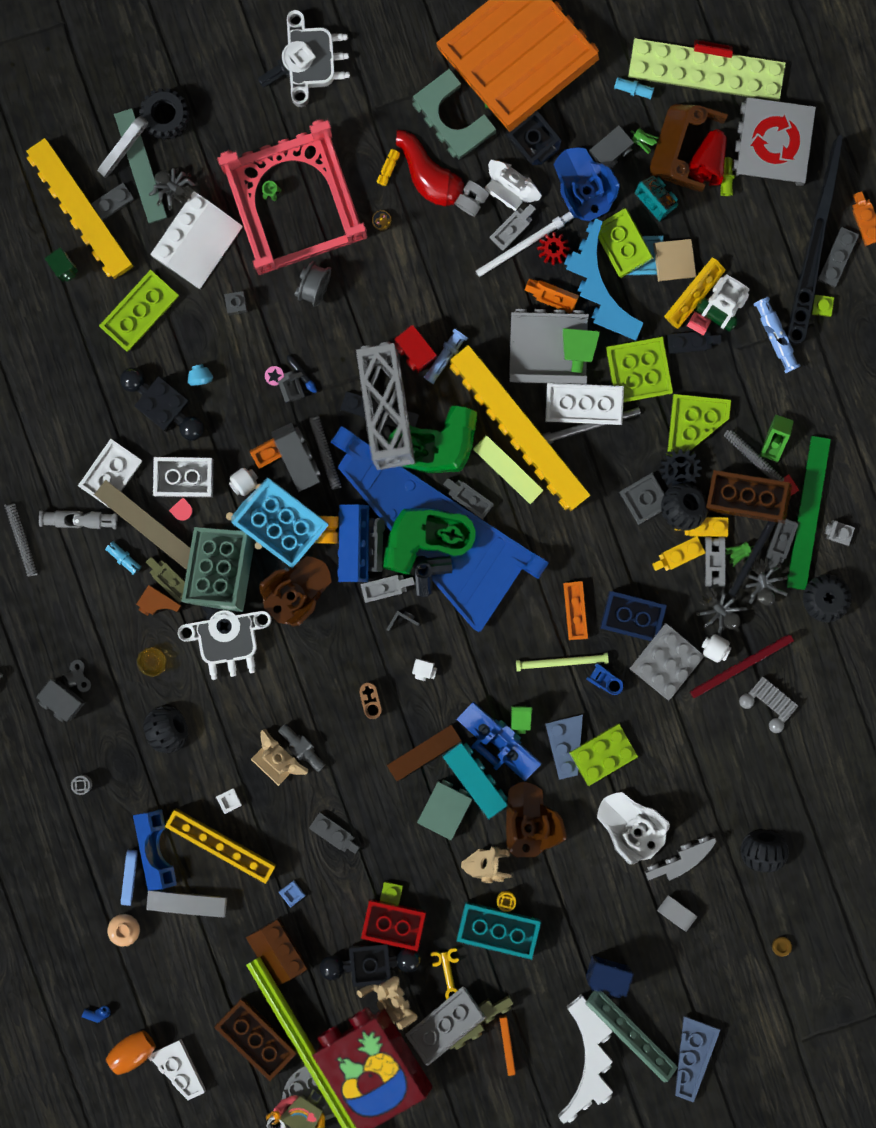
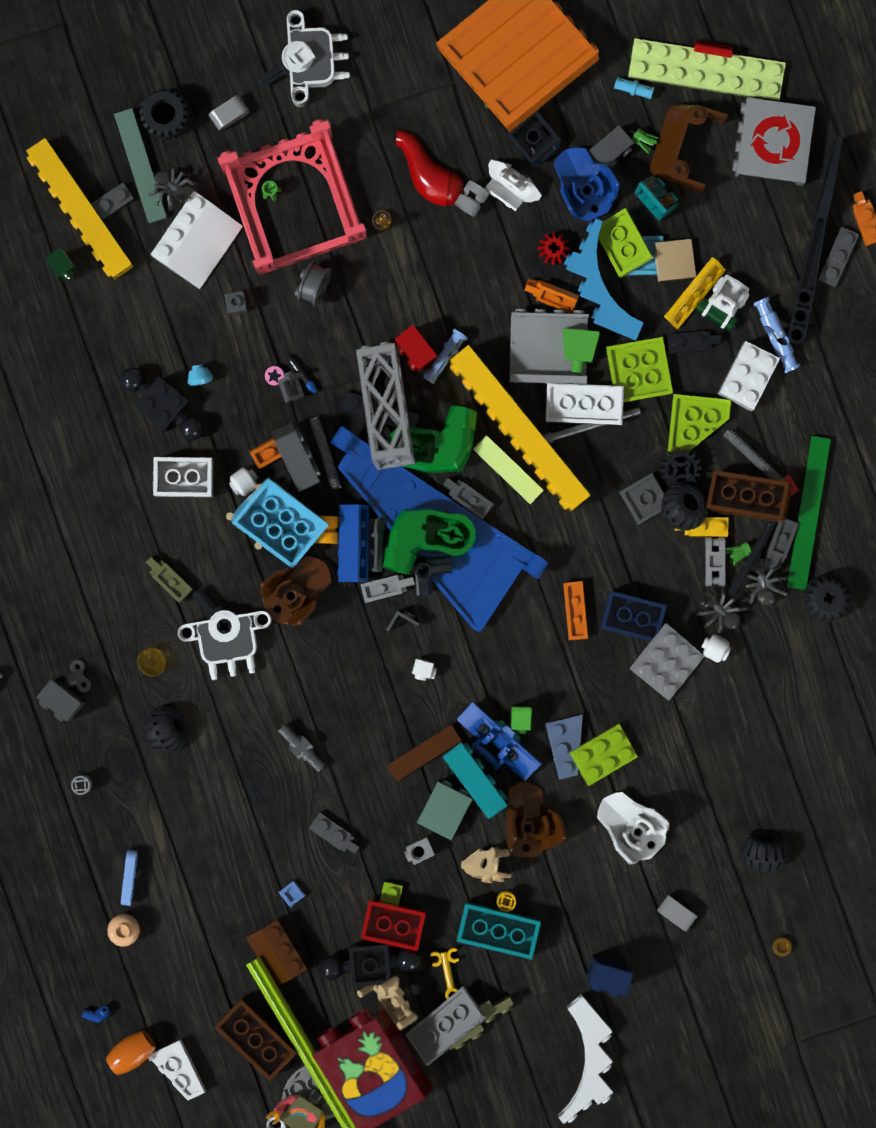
light grey piece [4,503,37,576] -> none
light grey piece [39,510,118,529] -> none
white plate [78,439,143,508] -> none
dark tan tile [94,480,191,570] -> none
light grey beam [97,116,149,177] -> none
lime plate [99,270,179,352] -> none
medium azure pin [105,541,142,576] -> none
blue arch [133,810,177,891] -> none
dark orange arch [136,585,182,616] -> none
light grey slope [146,890,227,917] -> none
yellow brick [165,808,276,884] -> none
coral tile [169,498,193,521] -> none
sand green slope [182,527,255,612] -> none
white plate [216,788,242,814] -> none
tan piece [251,729,308,786] -> none
medium nougat beam [359,682,382,719] -> none
yellow axle [377,149,400,186] -> none
sand green arch [412,69,496,160] -> none
white bar [476,211,574,277] -> none
light grey hinge [489,204,536,251] -> none
orange tile [499,1015,516,1076] -> none
yellowish green bar [516,653,609,671] -> none
sand green plate [585,990,678,1082] -> none
blue piece [586,663,623,695] -> none
light grey slope [644,835,716,880] -> none
yellow hinge [652,536,705,571] -> none
sand blue wing [675,1016,720,1102] -> none
coral tile [687,312,711,336] -> none
red cone [688,130,727,186] -> none
dark red tile [689,635,794,698] -> none
lime axle [720,157,734,196] -> none
light grey gear [739,677,798,733] -> none
bright green slope [760,414,793,462] -> none
lime plate [812,295,834,317] -> none
light grey bracket [825,520,855,546] -> none
none -> light grey beam [209,95,249,131]
none -> light grey brick [404,836,435,865]
none -> white brick [718,341,780,411]

